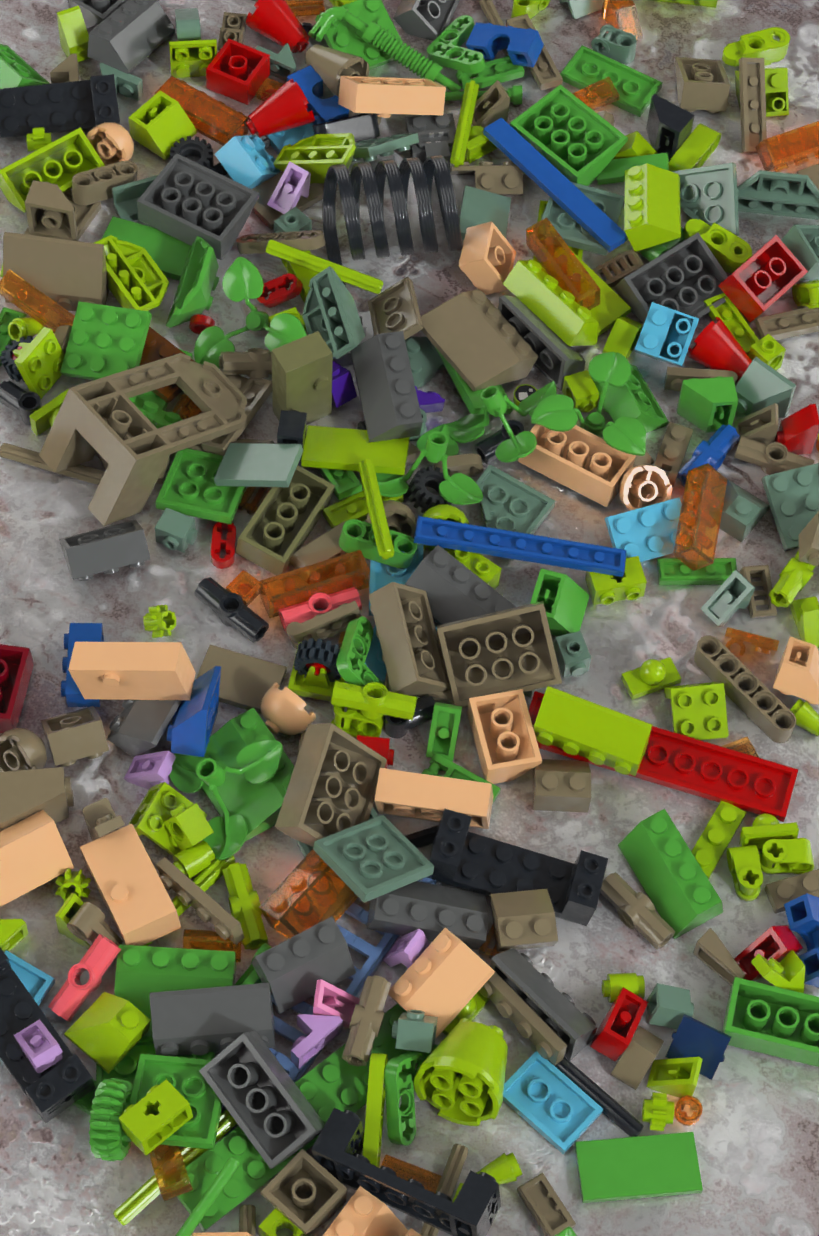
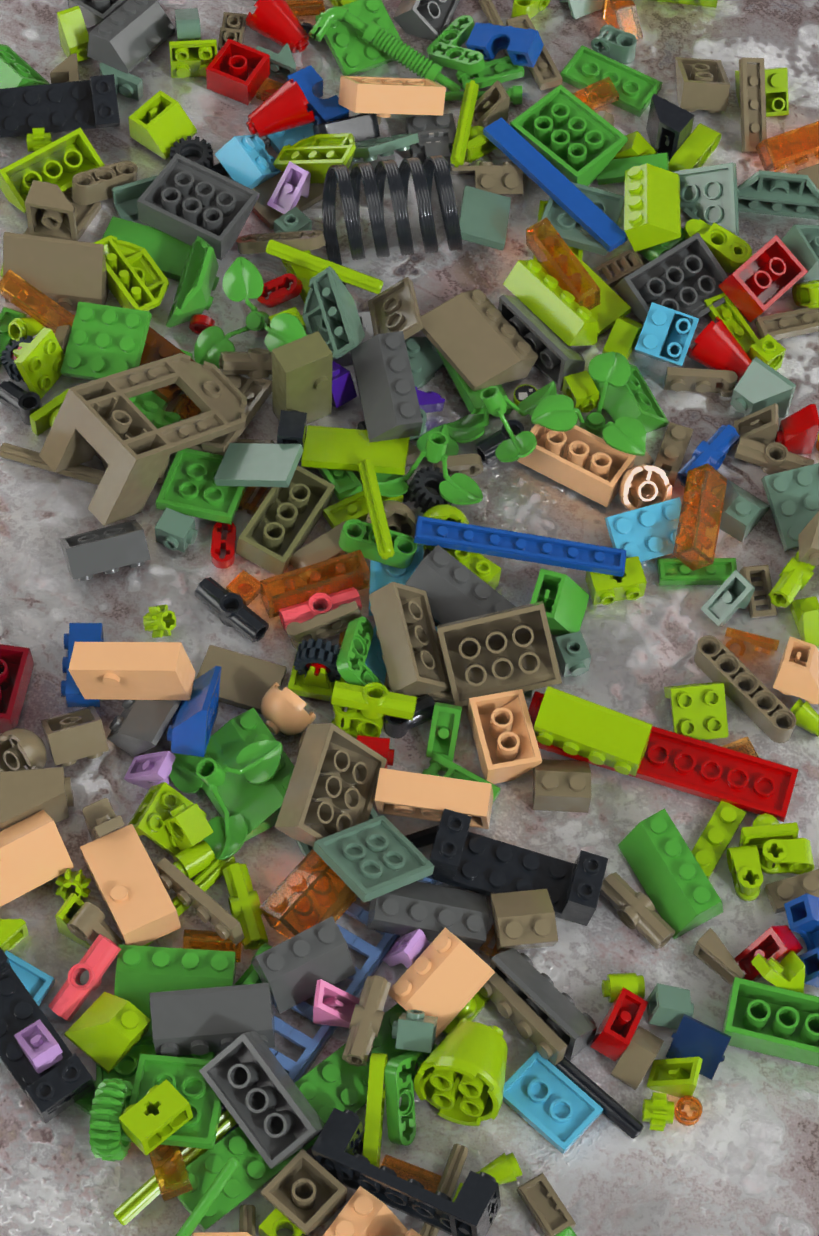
light nougat cylinder [86,122,134,166] -> none
clear orange brick [155,76,248,146] -> none
lavender slope [291,1014,343,1069] -> none
dark tan cone [305,44,369,97] -> none
light nougat brick [459,221,516,295] -> none
sand green plate [476,464,555,560] -> none
bright green tile [574,1132,703,1204] -> none
lime tile [621,657,682,700] -> none
bright green slope [676,376,738,433] -> none
lime piece [722,27,790,67] -> none

